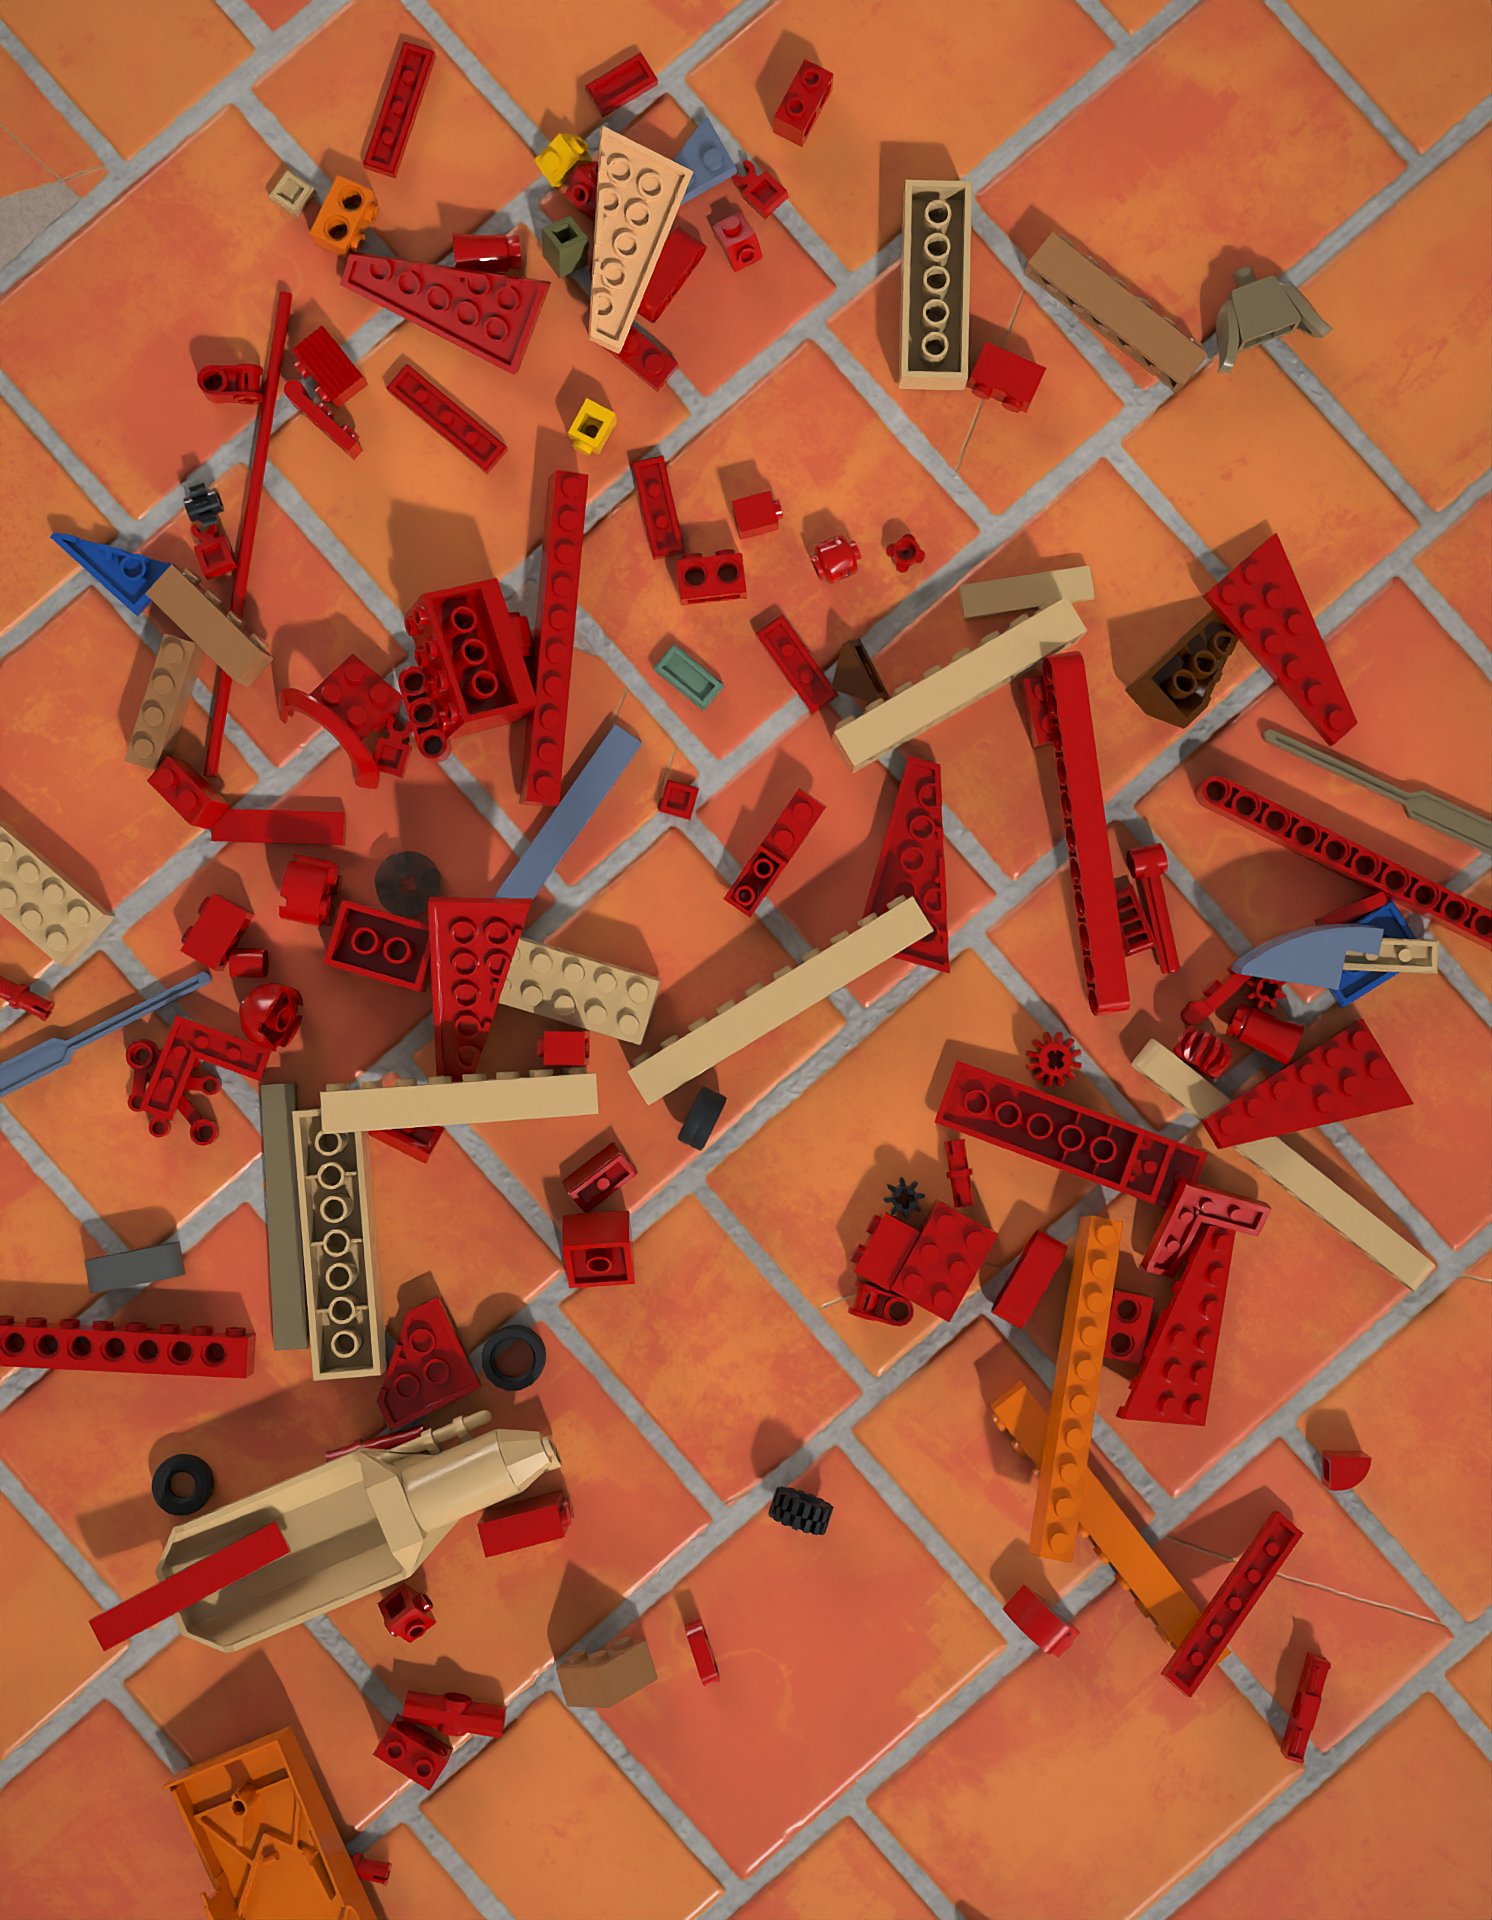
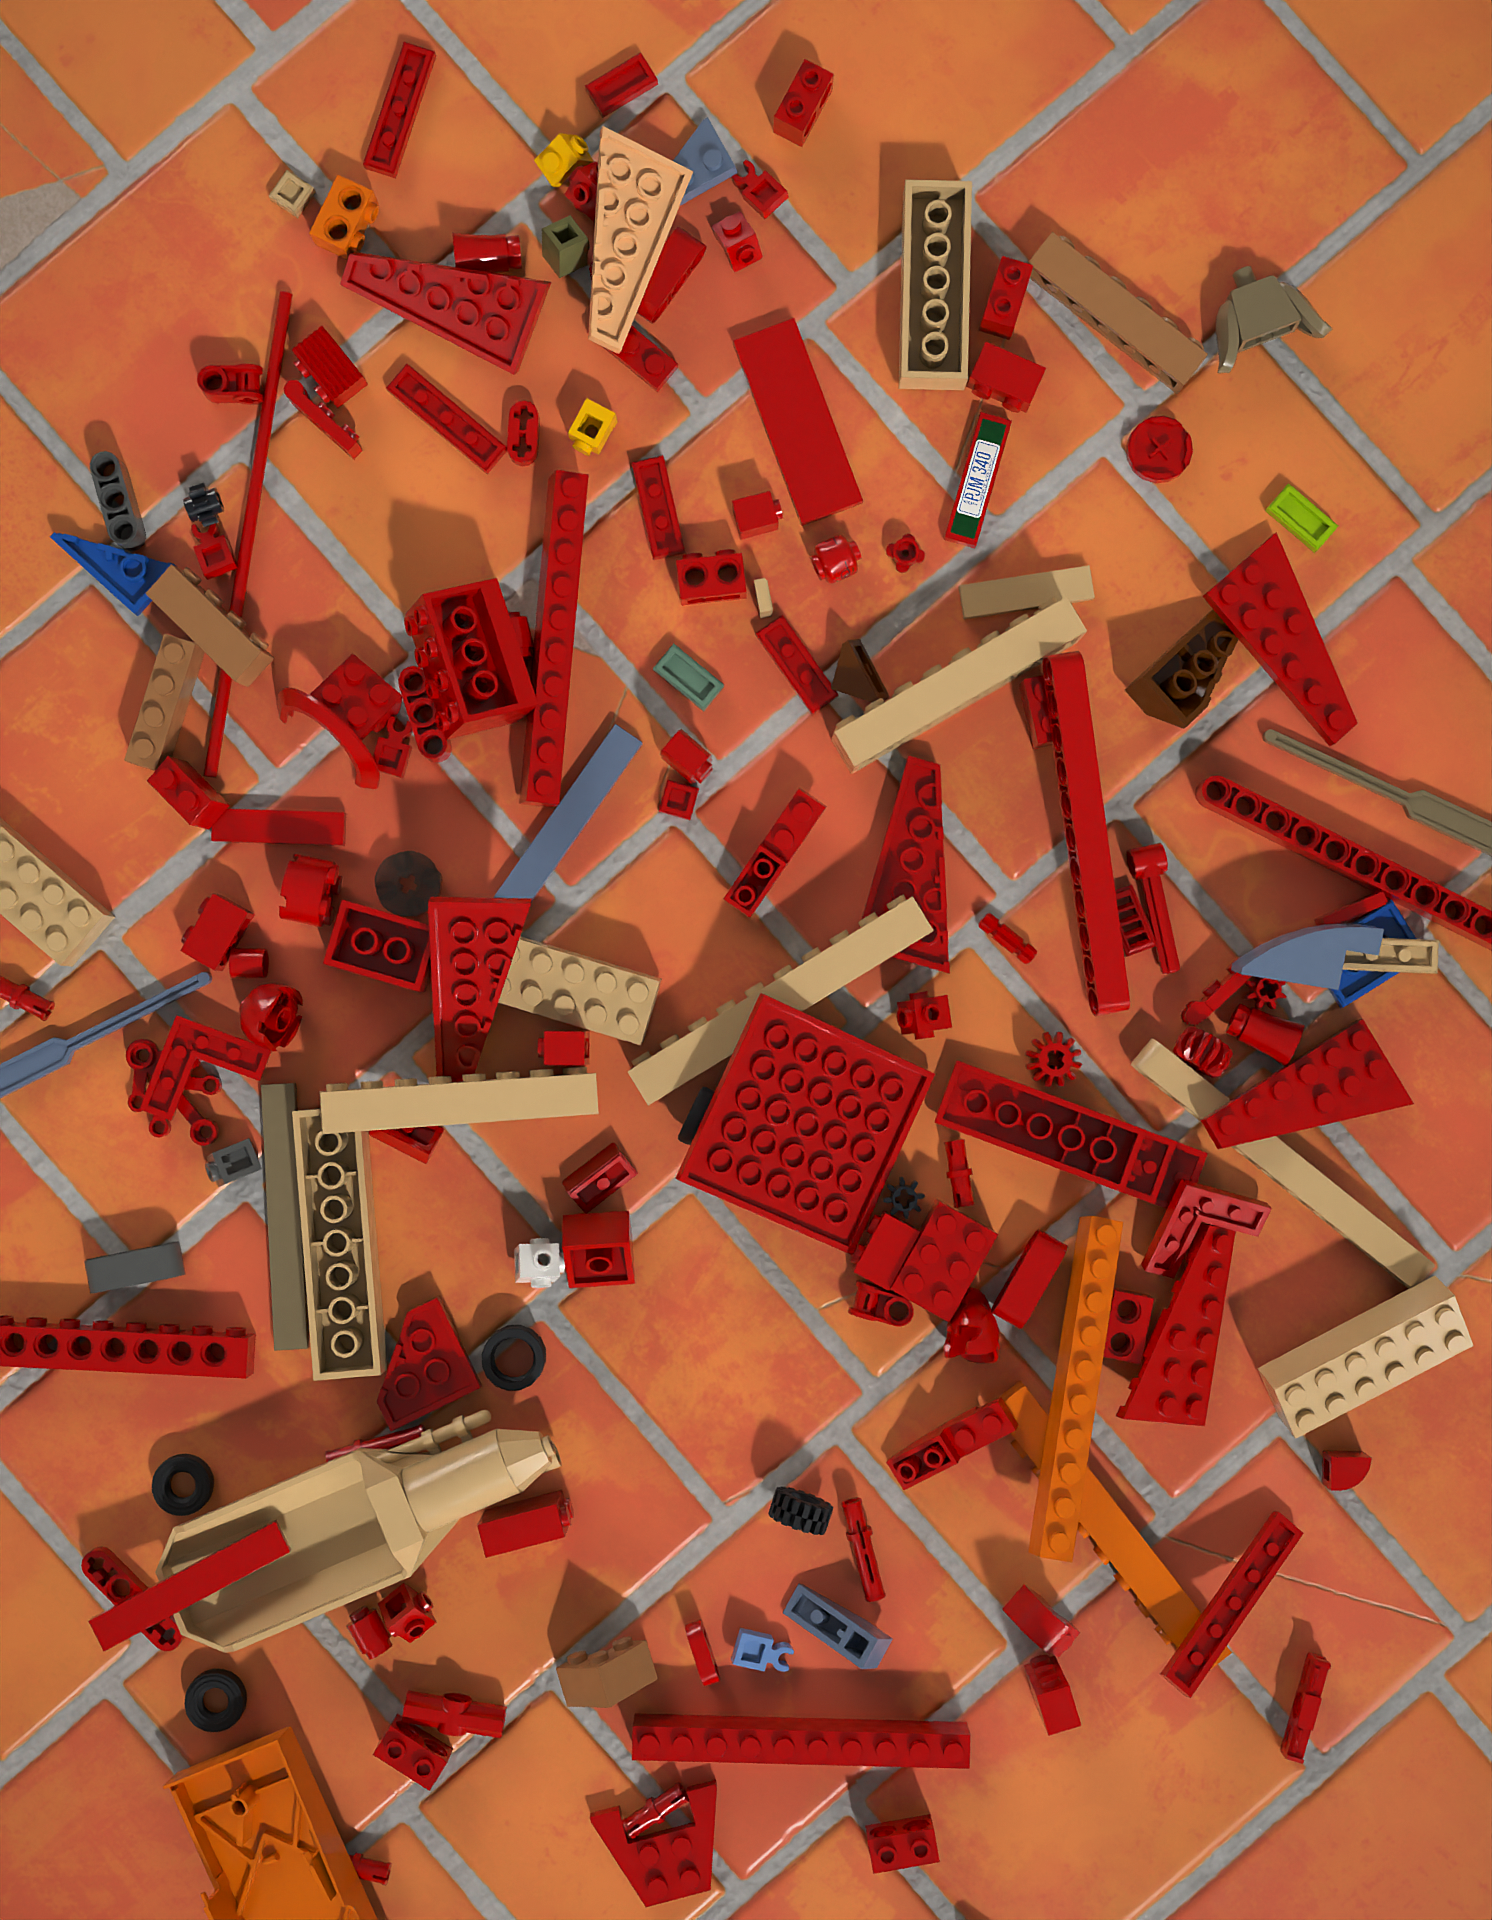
none -> red beam [81,1546,185,1651]
none -> dark grey beam [90,451,146,551]
none -> black tyre [184,1669,247,1732]
none -> dark grey bracket [205,1138,262,1187]
none -> red brick [346,1606,393,1660]
none -> red beam [507,400,540,467]
none -> white brick [514,1238,565,1288]
none -> red wing [590,1780,717,1907]
none -> red pin [622,1782,689,1839]
none -> red brick [632,1713,971,1769]
none -> red brick [660,729,713,784]
none -> red plate [676,993,935,1255]
none -> medium blue plate [731,1628,794,1672]
none -> red tile [733,318,863,526]
none -> tan tile [754,578,773,619]
none -> sand blue slope [783,1584,893,1669]
none -> red pin [841,1497,886,1602]
none -> red brick [865,1814,940,1874]
none -> red slope [886,1397,1019,1490]
none -> red brick [896,991,952,1040]
none -> tile [944,412,1012,548]
none -> red helmet [944,1287,1000,1364]
none -> red axle [978,913,1037,964]
none -> red brick [979,256,1034,340]
none -> red brick [1023,1655,1082,1736]
none -> red tile [1126,416,1193,483]
none -> tan brick [1258,1276,1474,1439]
none -> lime tile [1265,483,1338,553]

